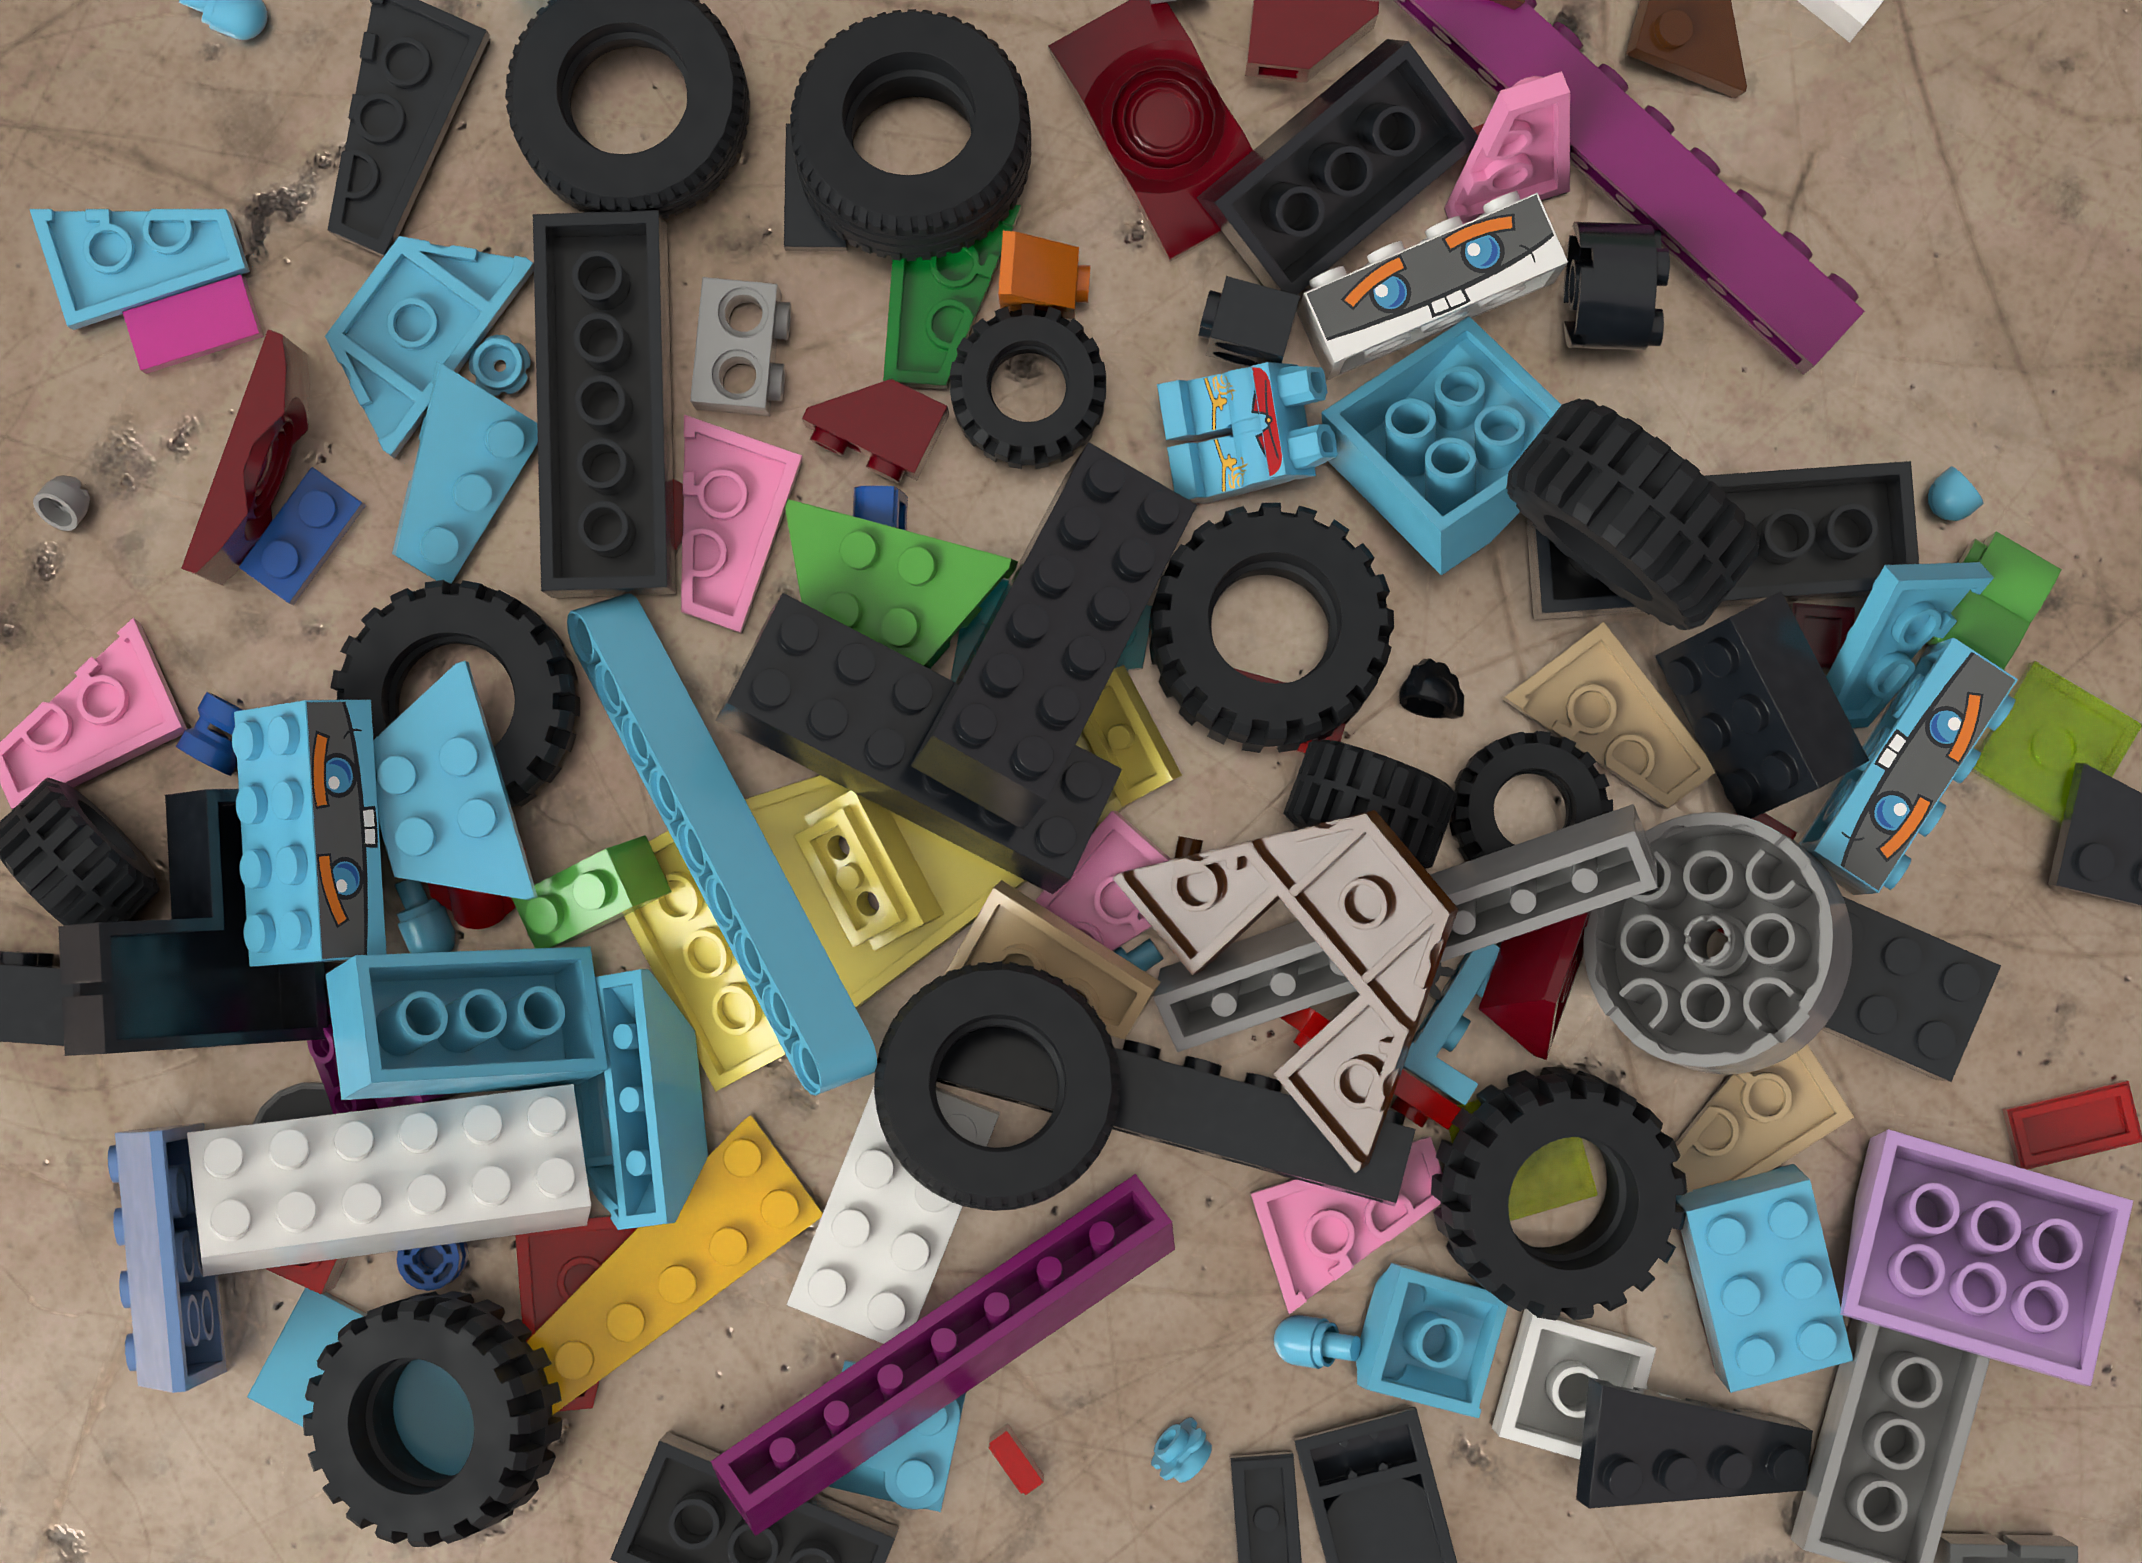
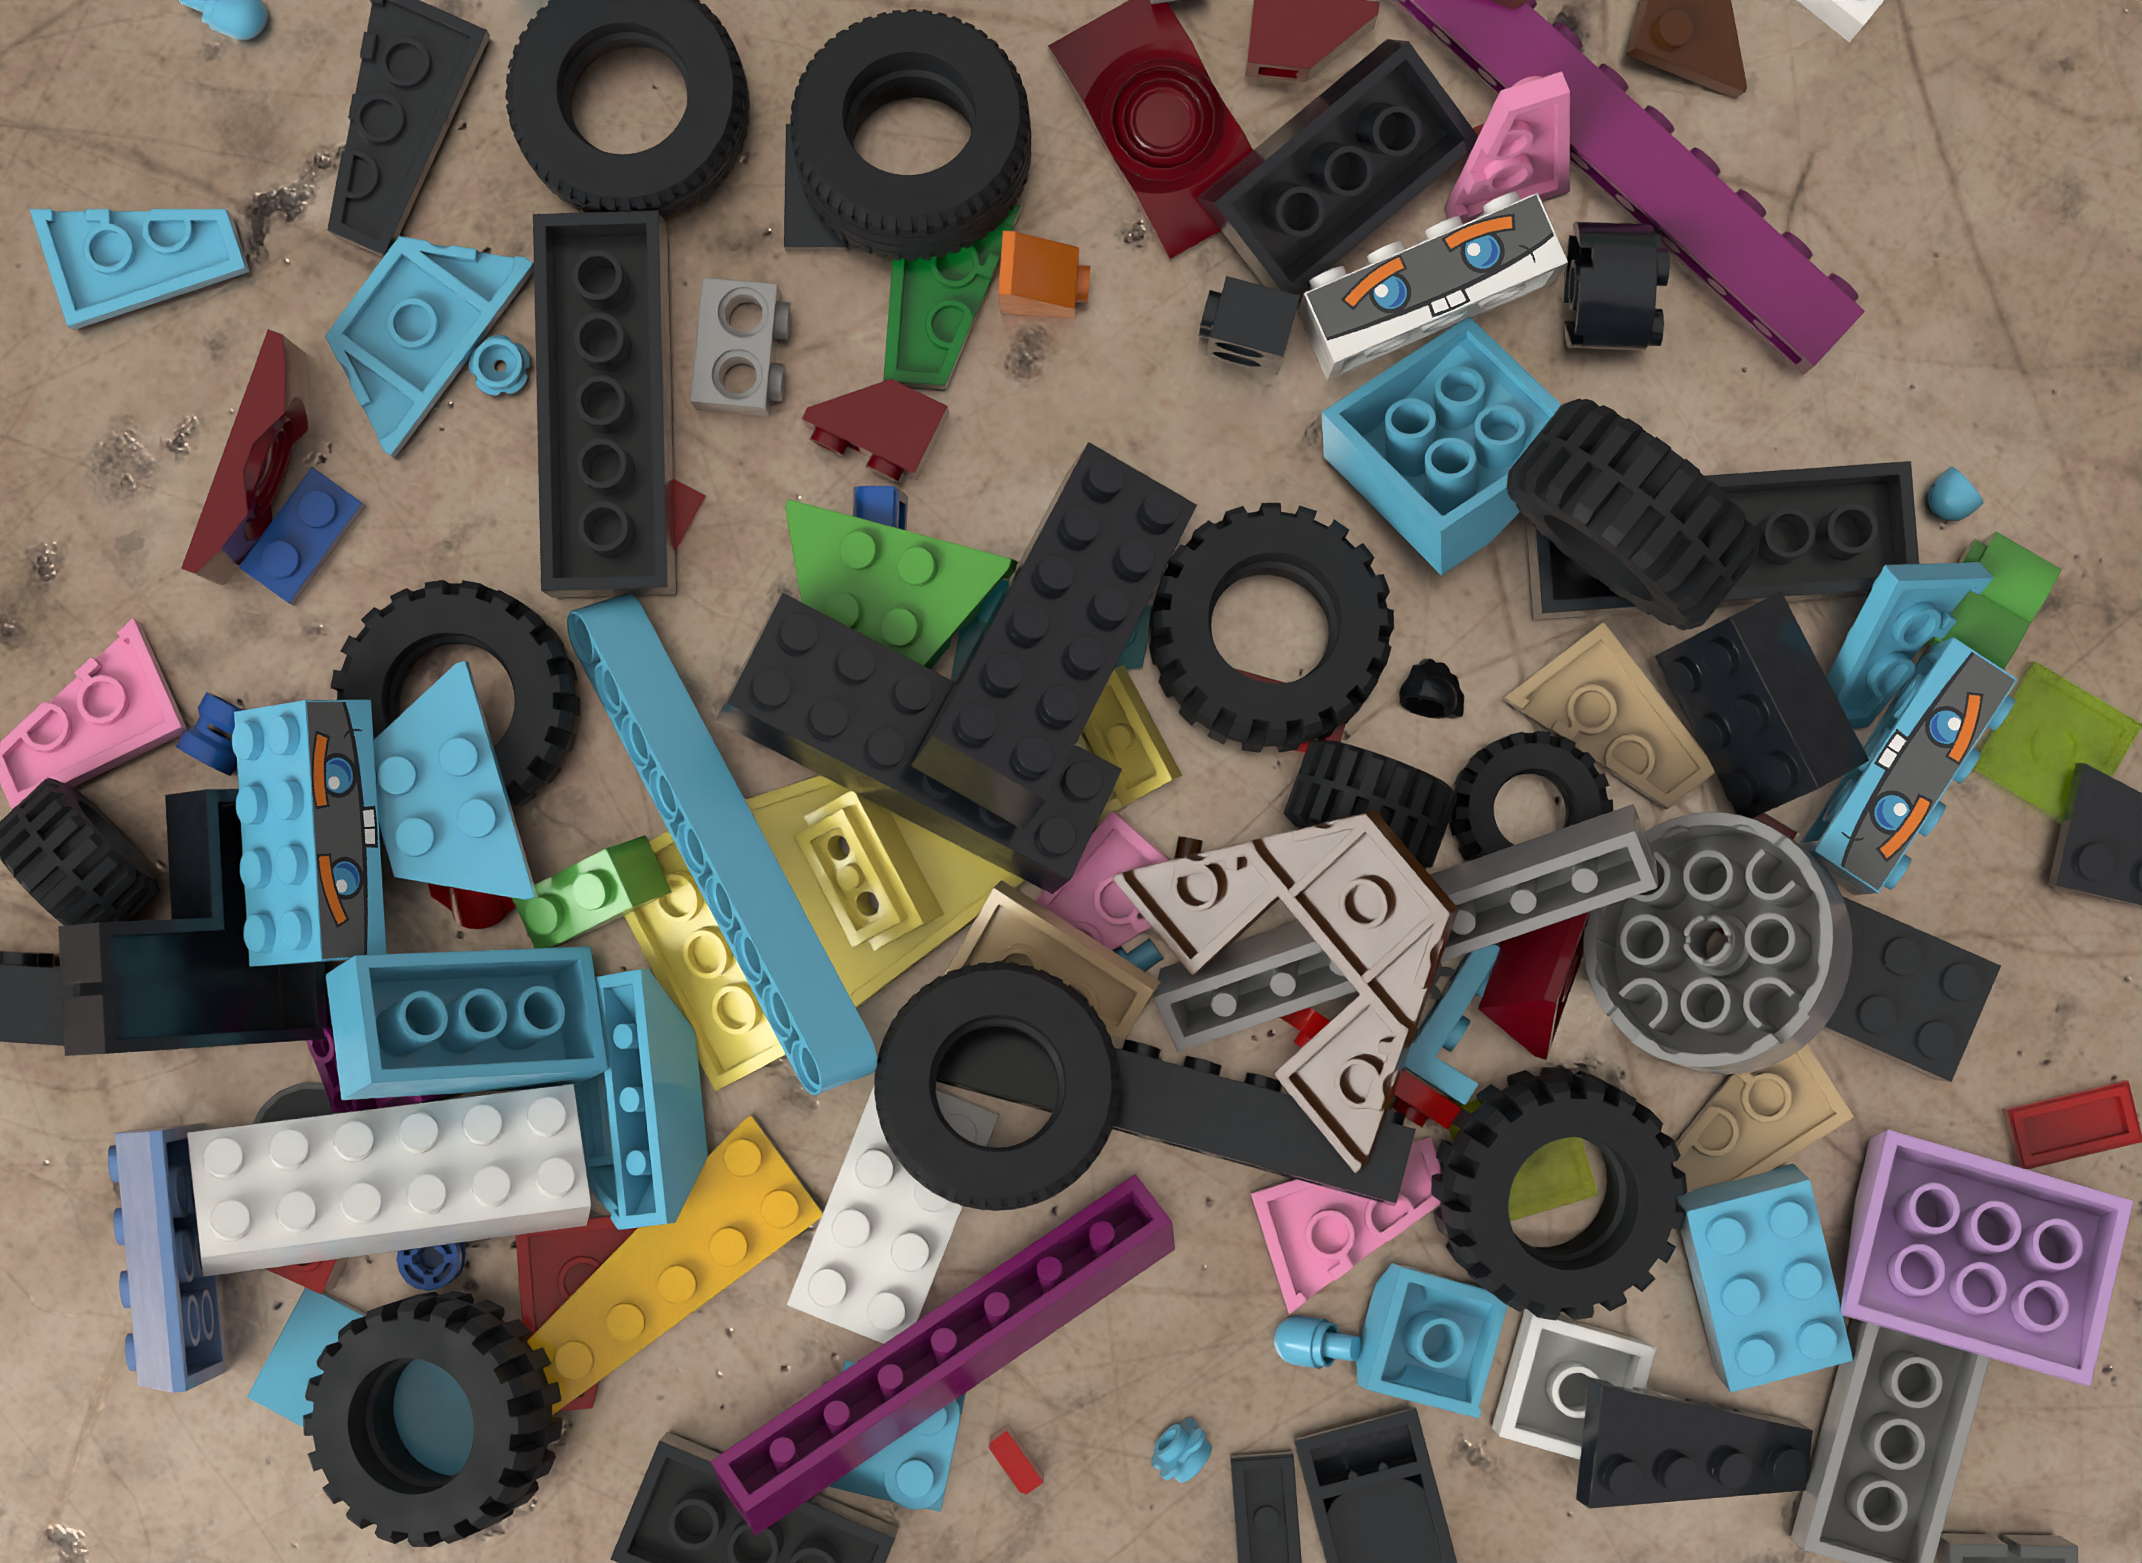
light grey hinge [33,475,90,531] -> none
dark pink tile [122,274,264,374] -> none
medium azure wing [392,362,538,583] -> none
medium azure cylinder [395,879,455,953] -> none
bright pink wing [681,415,803,634] -> none
black tyre [950,304,1106,469] -> none
medium azure hips [1157,362,1338,504] -> none
dark red tile [1789,603,1855,670] -> none

